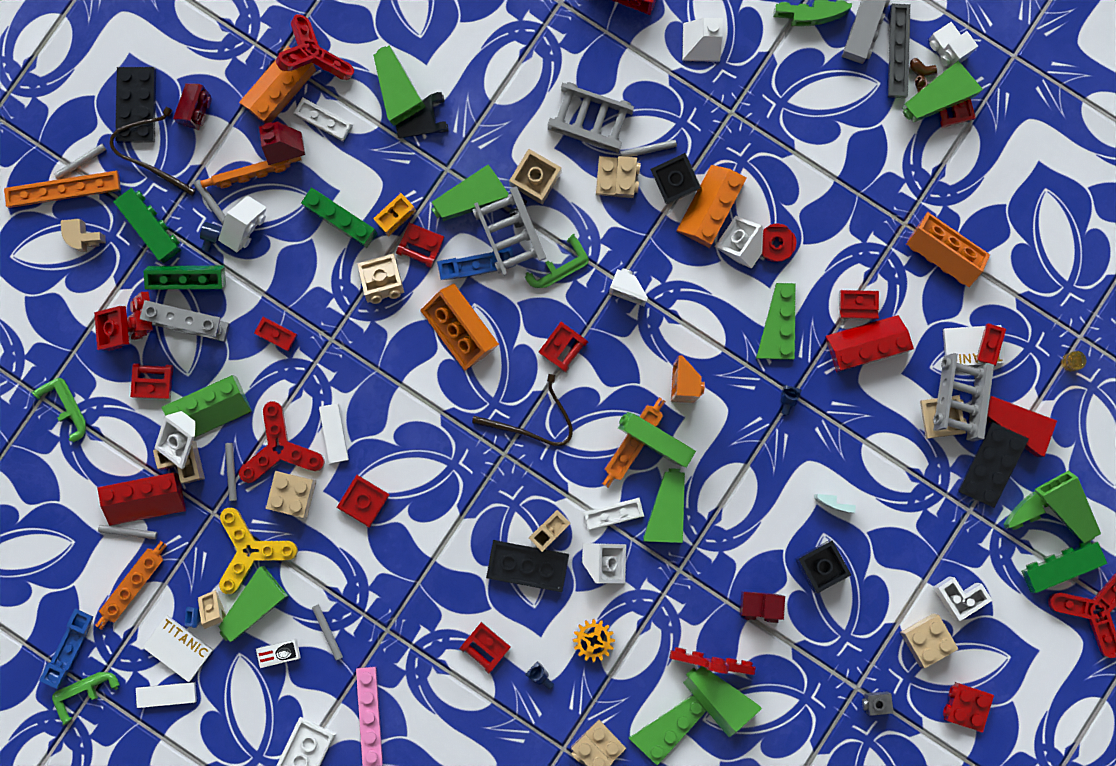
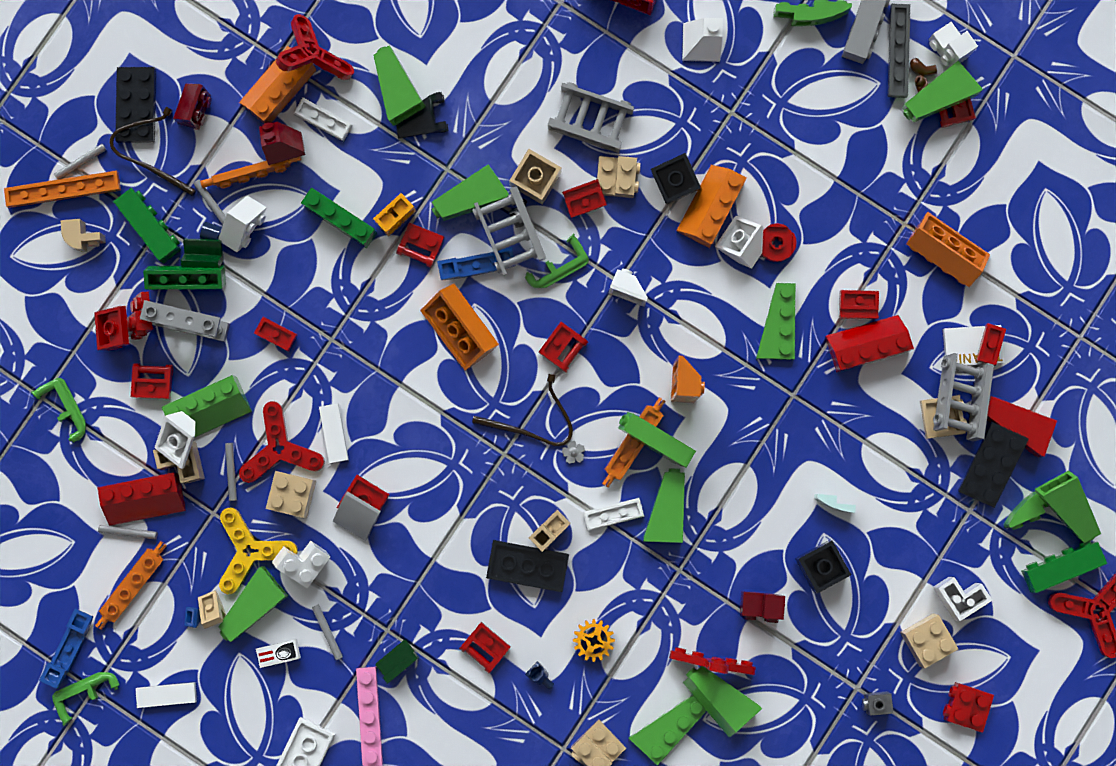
white tile [143,615,213,682] -> none
tan plate [357,254,405,304] -> none
white slope [582,543,626,583] -> none
light grey bar [620,140,677,157] -> none
dark blue piece [780,385,802,415] -> none
clear yellow wheel [1061,351,1087,372] -> none
none -> dark green panel [180,238,224,268]
none -> white brick [272,541,330,589]
none -> light grey slope [333,491,381,541]
none -> dark green panel [375,640,419,684]
none -> red plate [562,179,607,218]
none -> light grey plant [562,441,585,464]

